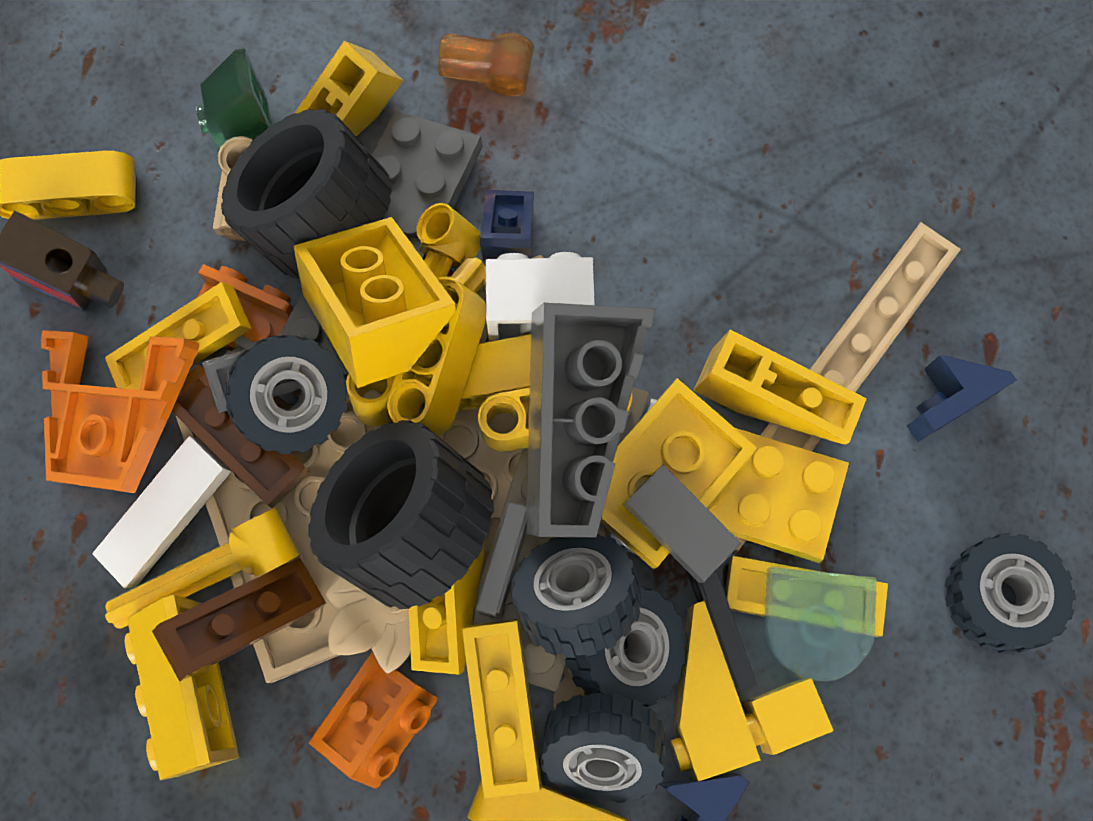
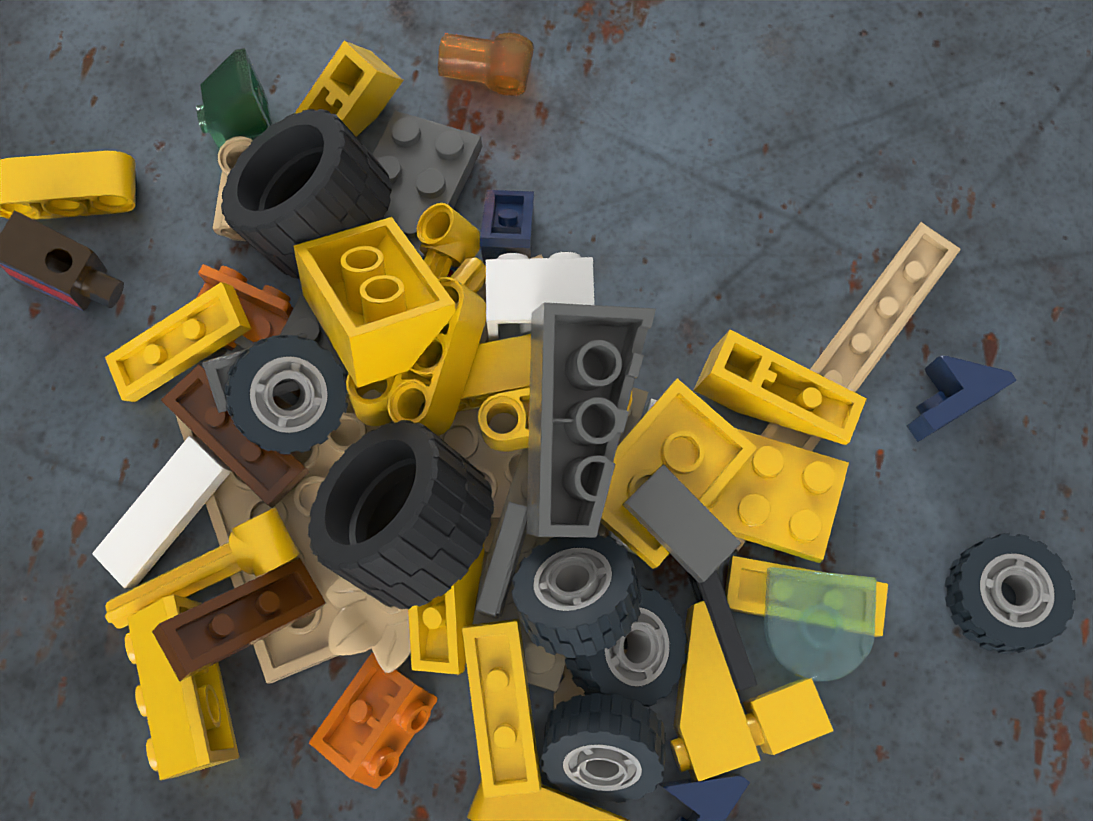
orange wing [41,330,200,493] -> none

